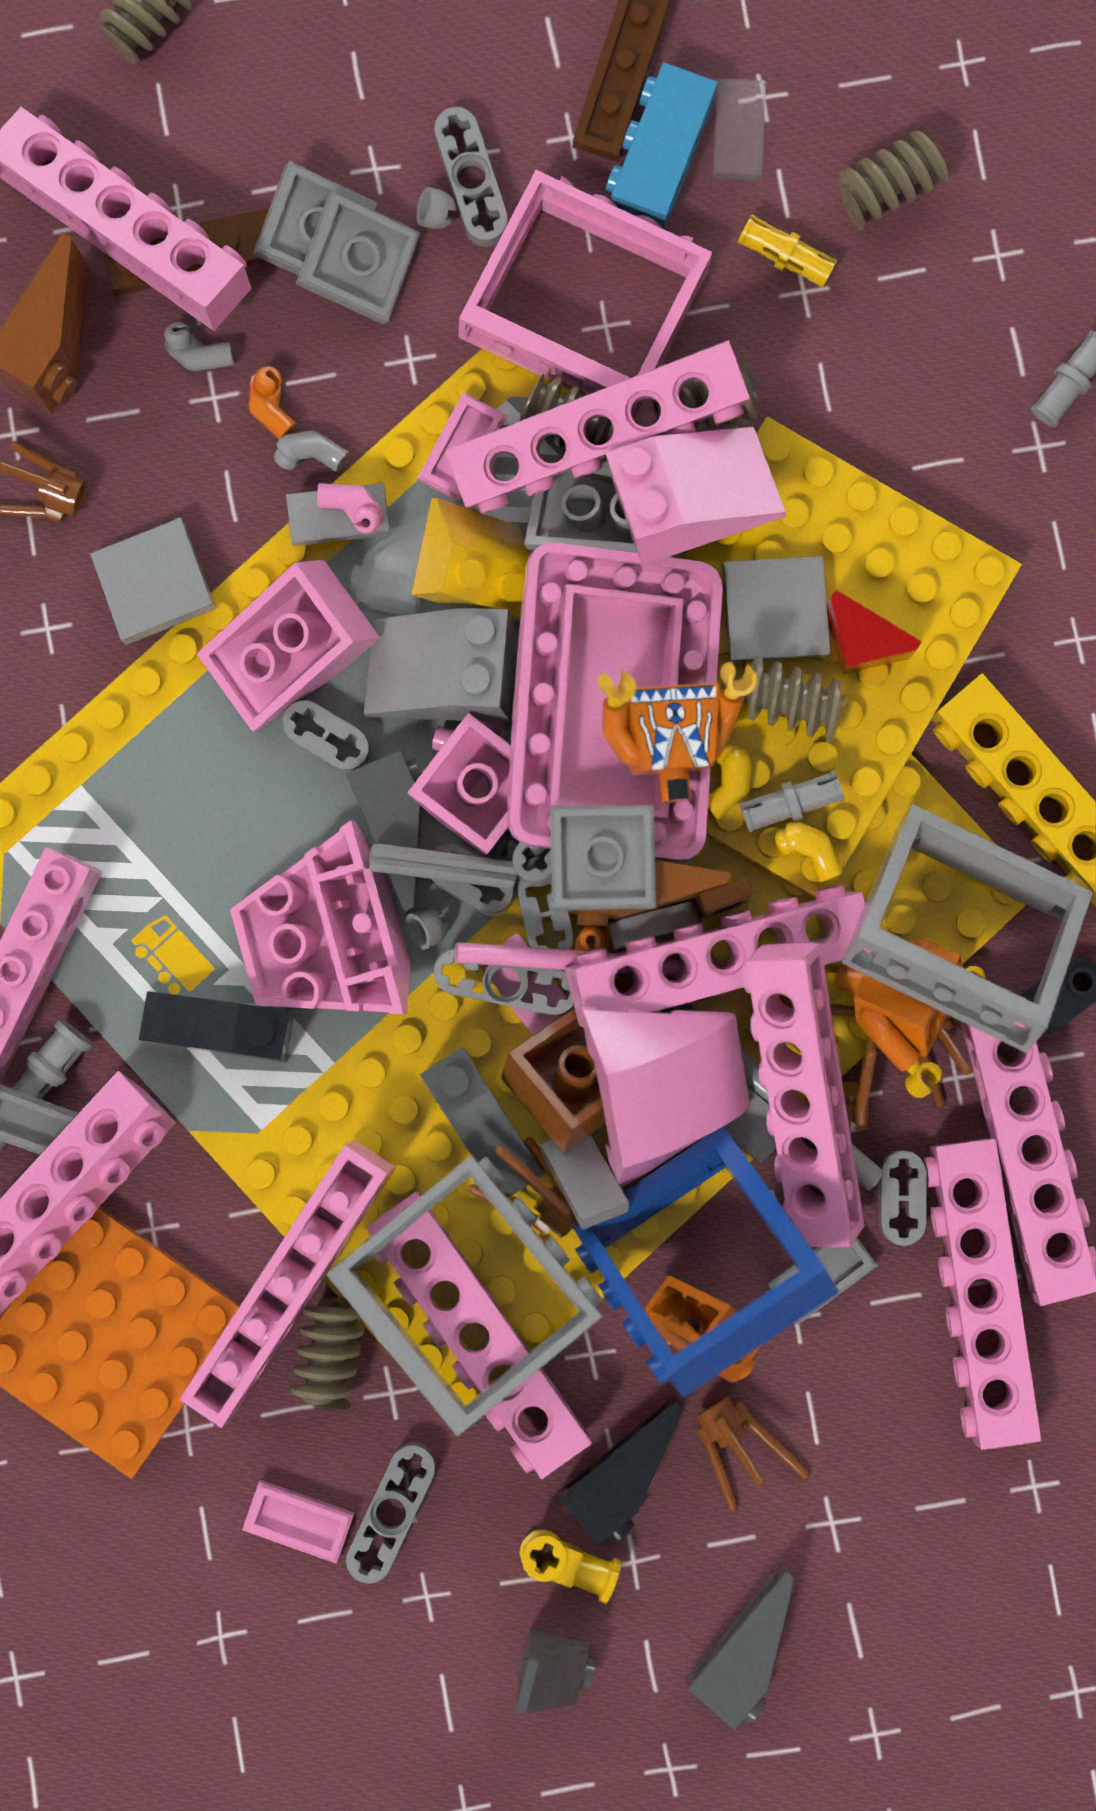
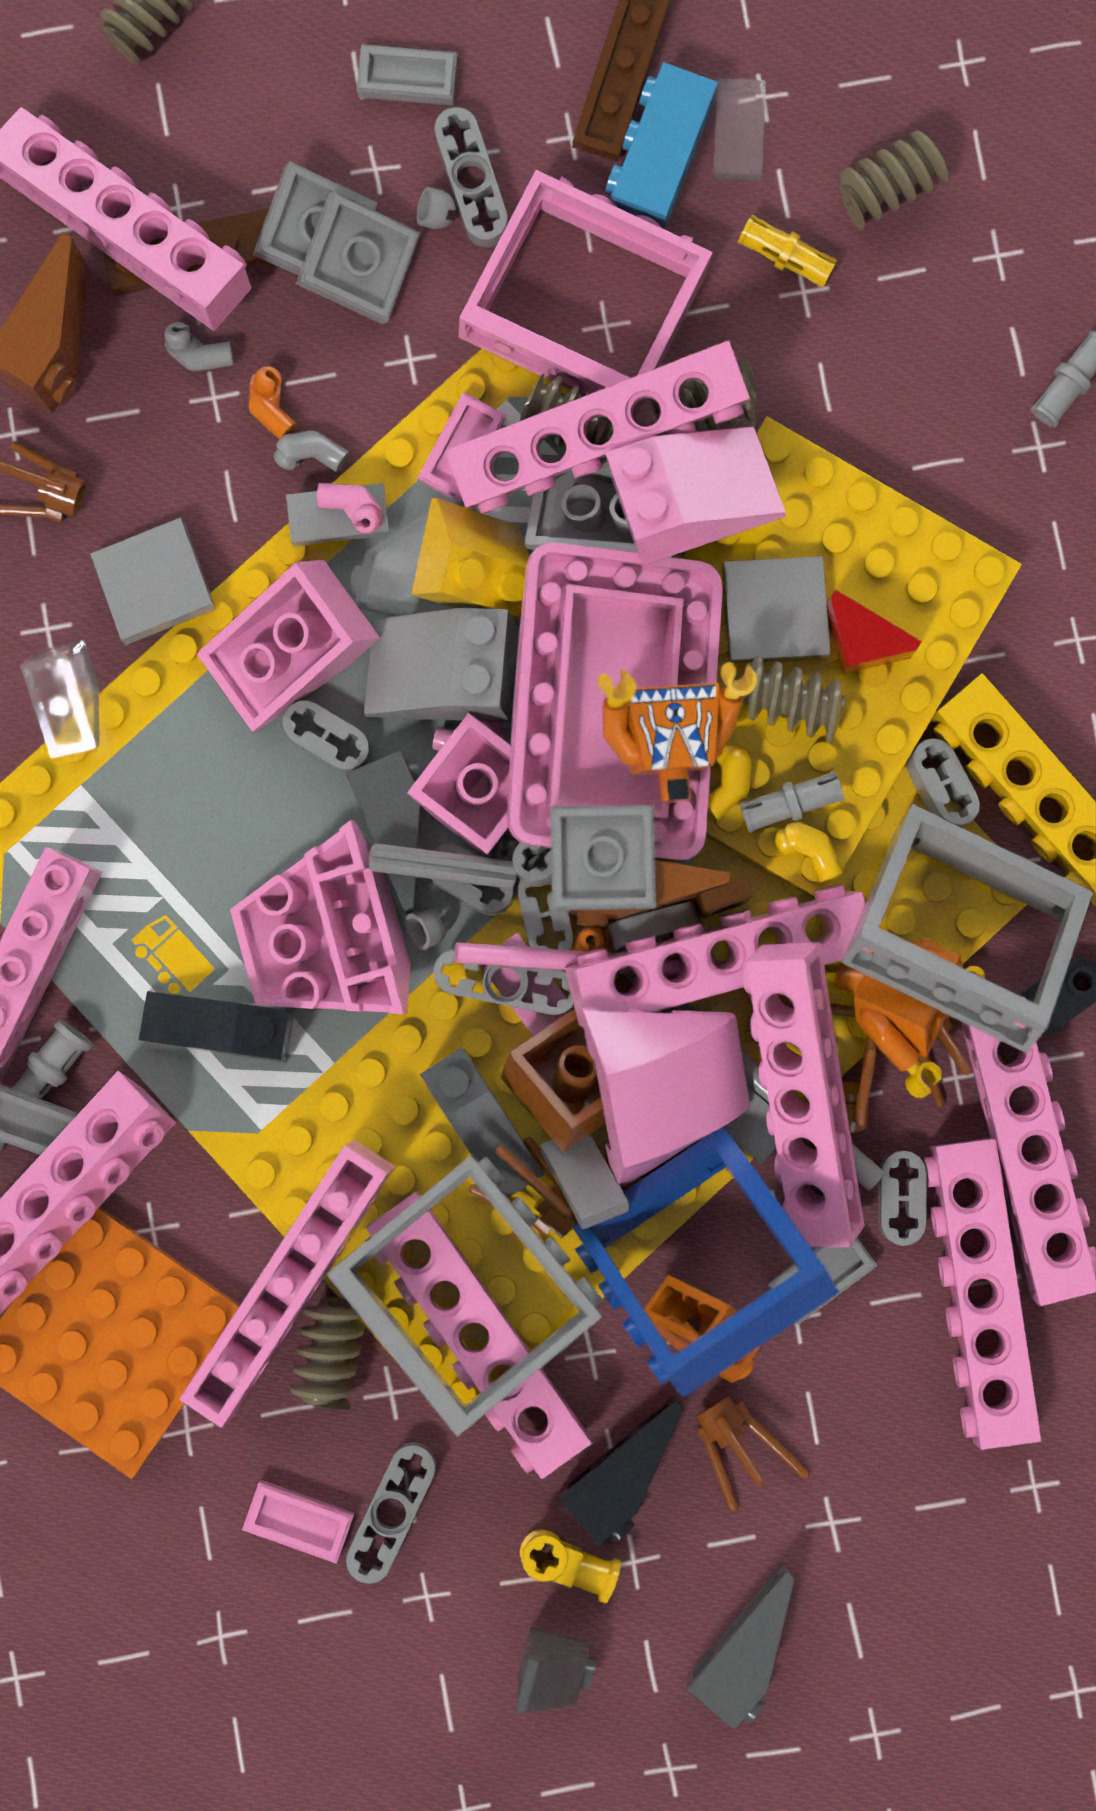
none -> clear slope [20,640,99,759]
none -> light grey tile [357,44,458,105]
none -> light grey beam [907,738,980,828]

